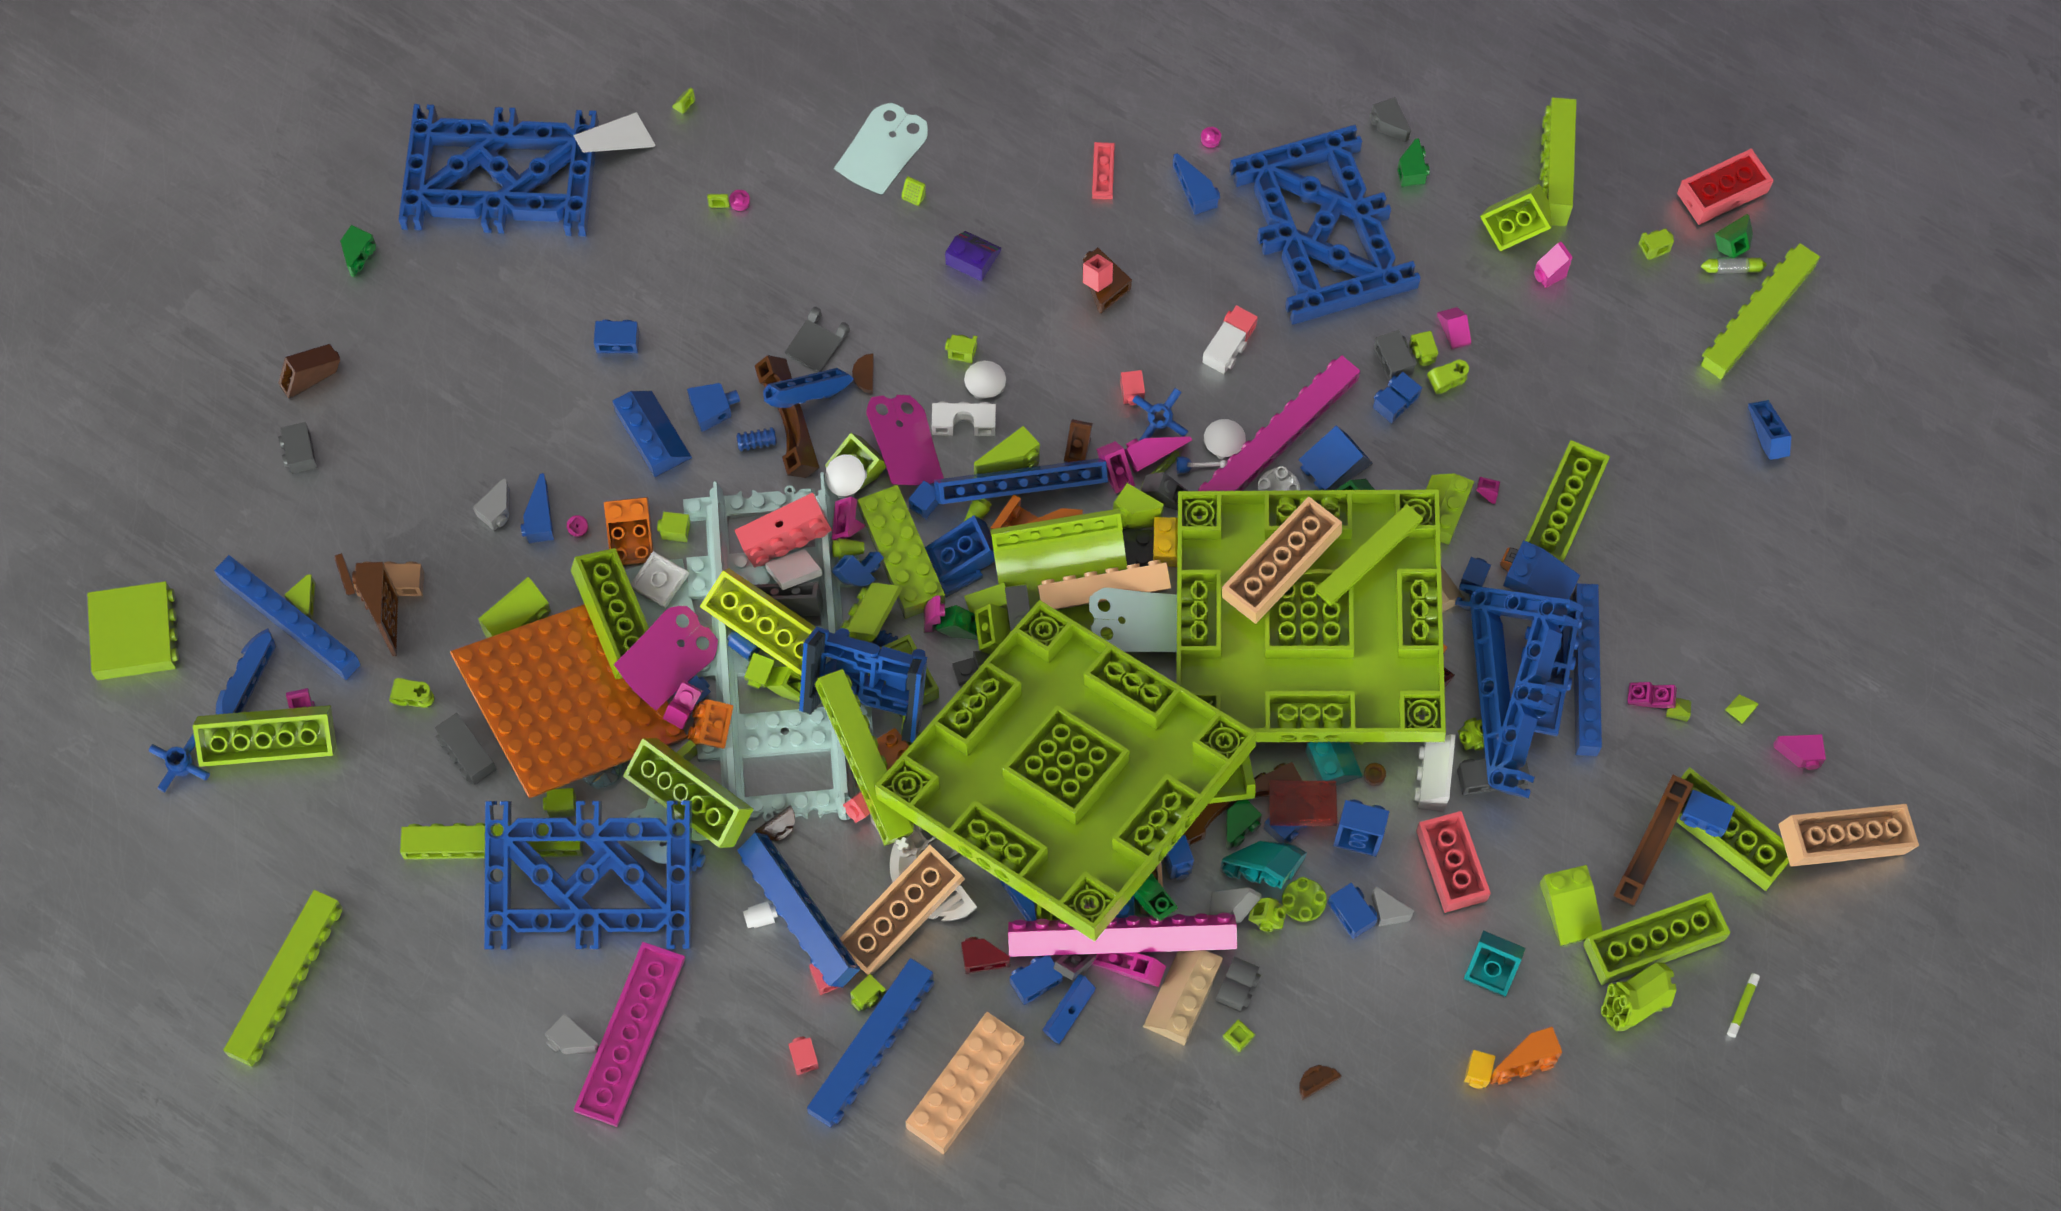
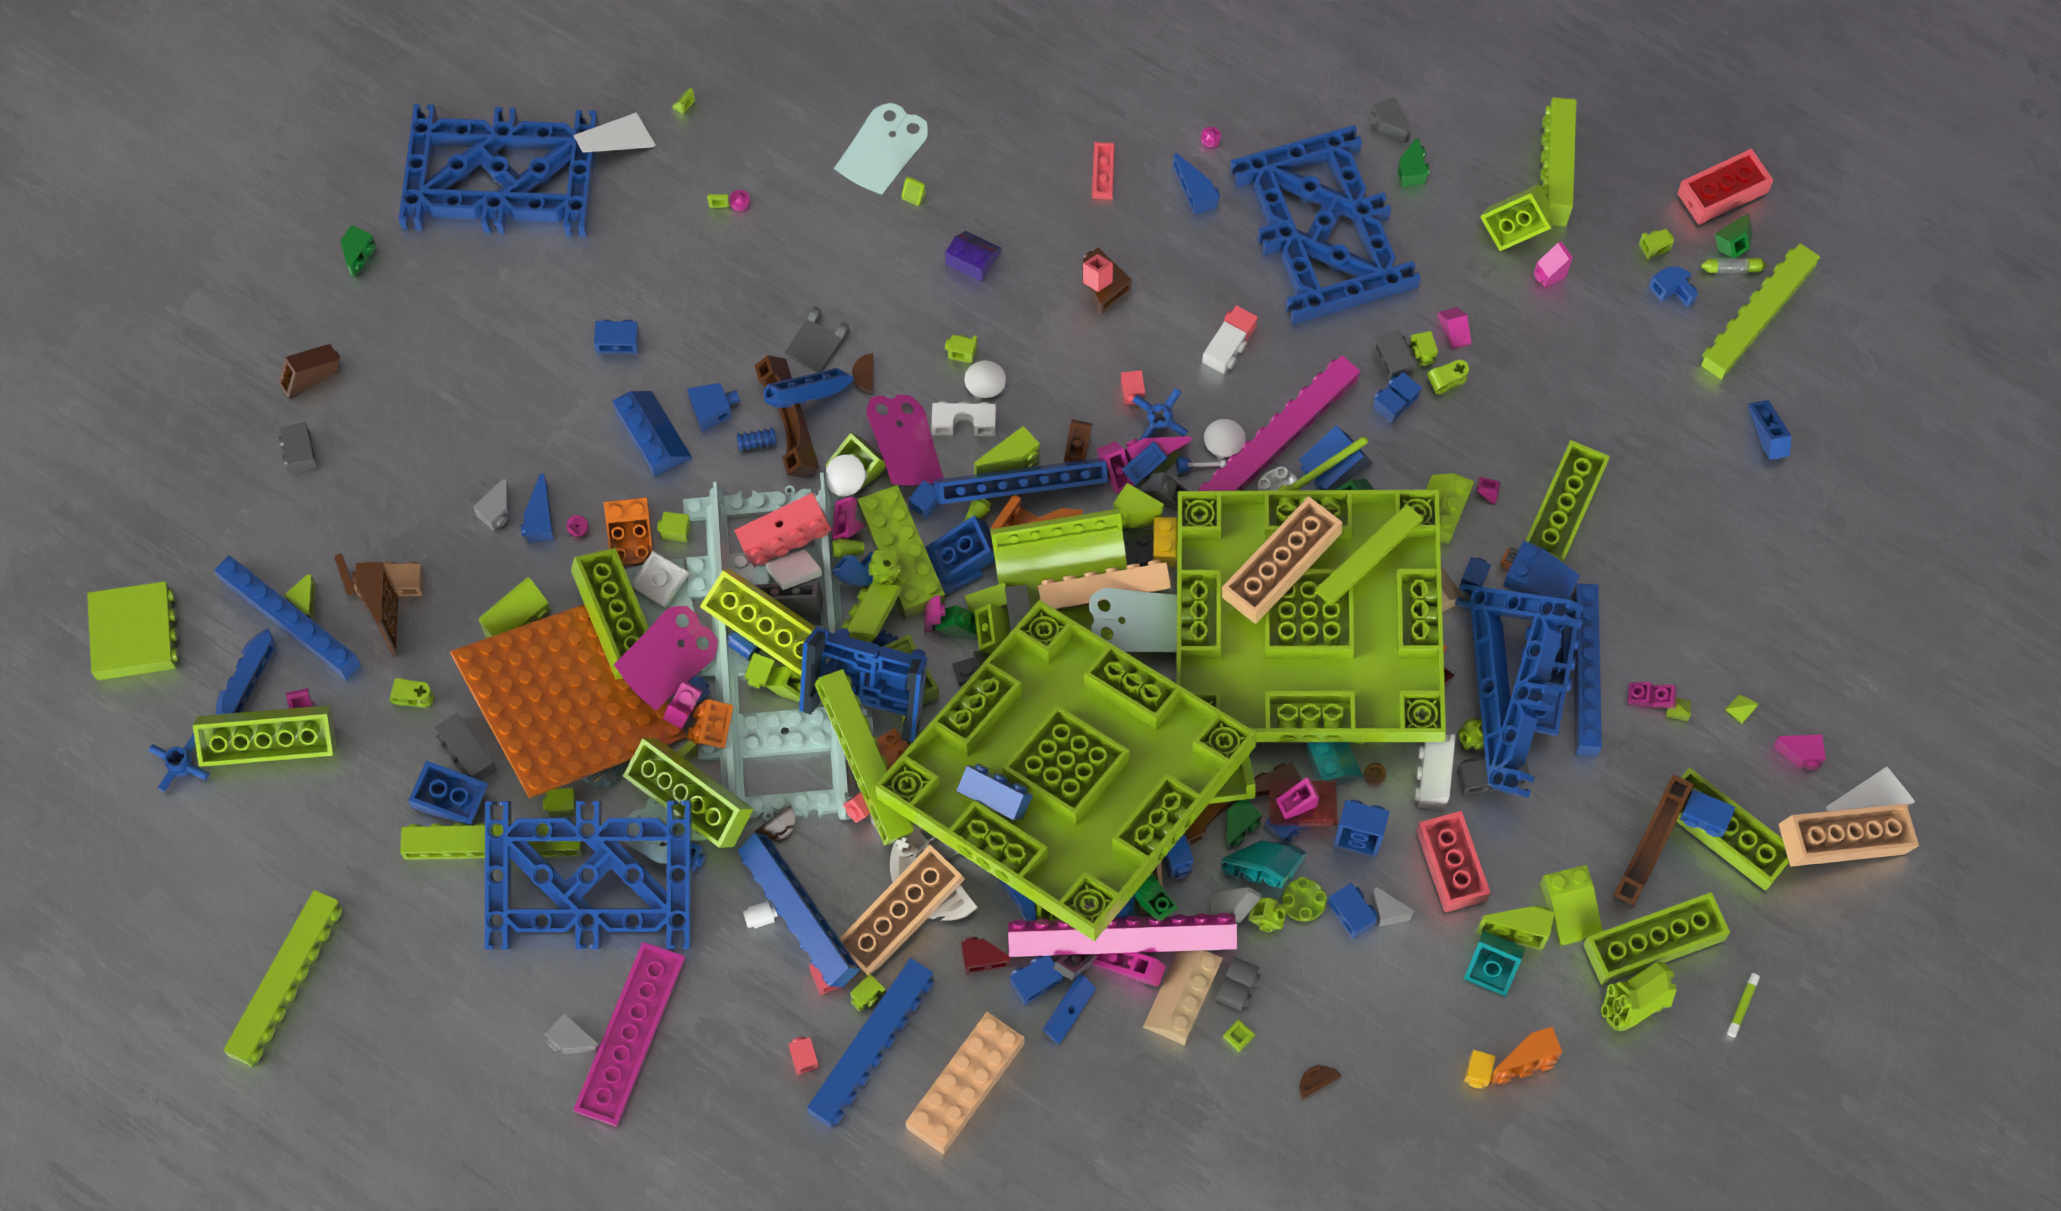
none -> blue slope [408,760,489,825]
none -> lime brick [869,550,901,585]
none -> brick [957,764,1033,820]
none -> blue tile [1121,442,1168,485]
none -> dark pink slope [1276,777,1319,819]
none -> lime piece [1277,437,1368,491]
none -> lime slope [1476,906,1555,950]
none -> blue brick [1649,267,1698,307]
none -> white sticker [1825,767,1915,811]

